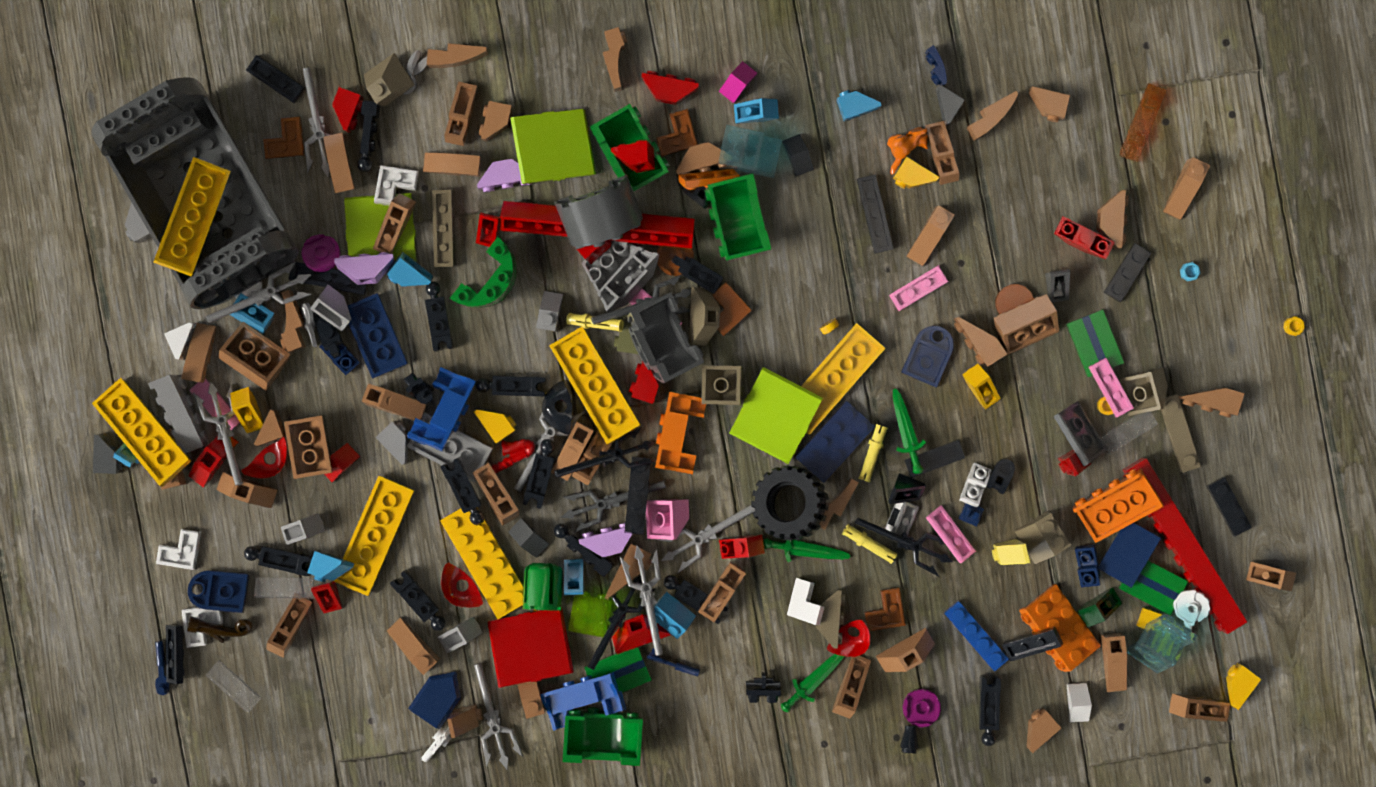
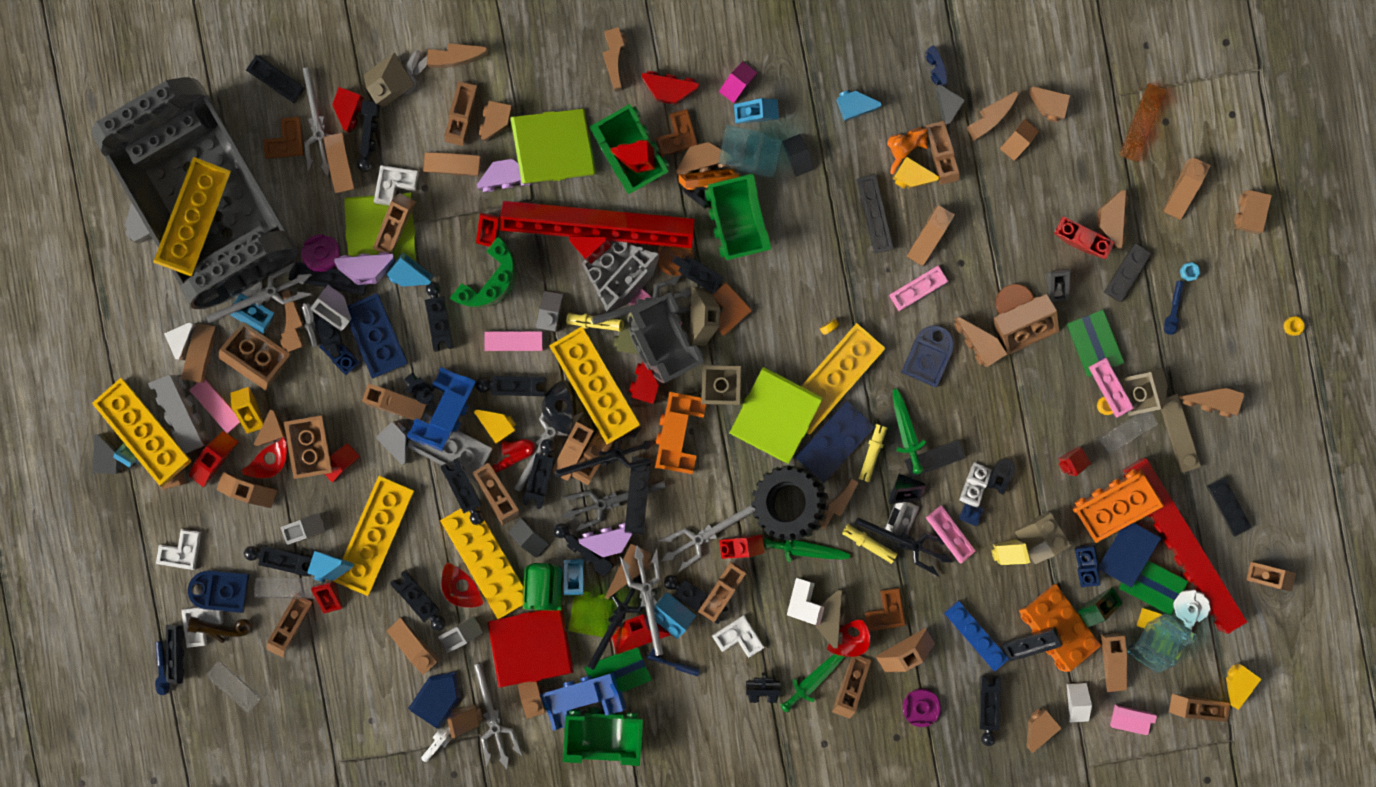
light grey piece [193,381,243,486] -> none
dark tan plate [432,190,454,268] -> none
dark grey cylinder [554,175,643,249] -> none
bright pink slope [646,499,689,540] -> none
black cone [900,725,919,754] -> none
yellow slope [962,364,1001,410] -> none
dark grey tile [1053,401,1107,466] -> none
none -> bright pink tile [485,332,543,351]
none -> white tile [712,615,765,658]
none -> medium nougat slope [1000,119,1039,161]
none -> bright pink panel [1110,704,1157,735]
none -> dark blue piece [1163,281,1184,335]
none -> medium nougat brick [1234,190,1272,234]

